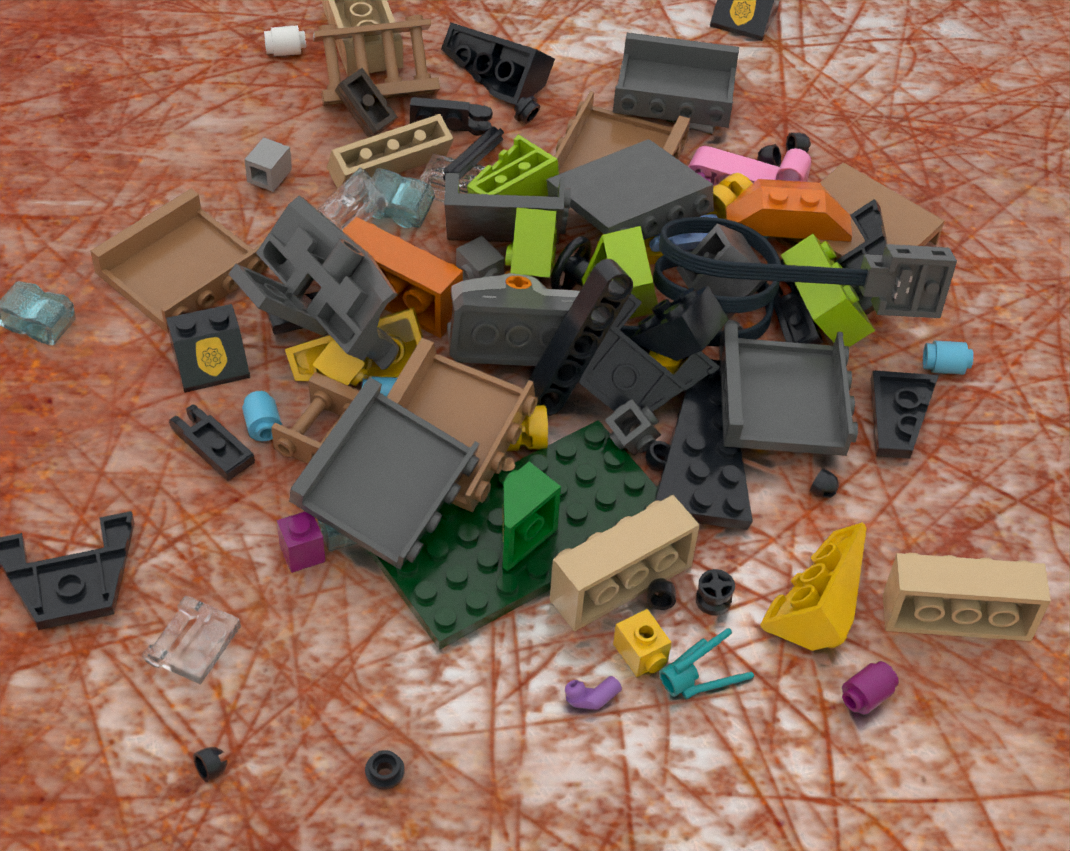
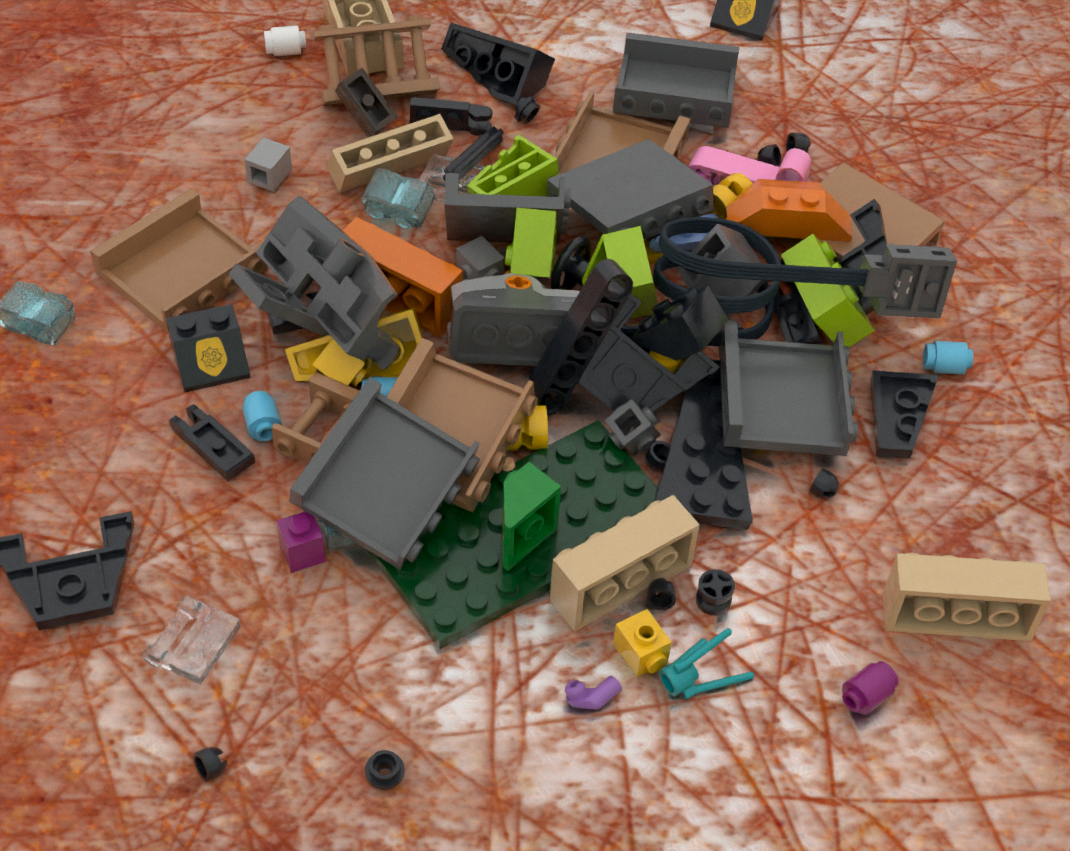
clear plate [317,167,389,230] -> none
yellow wedge [760,522,867,651] -> none

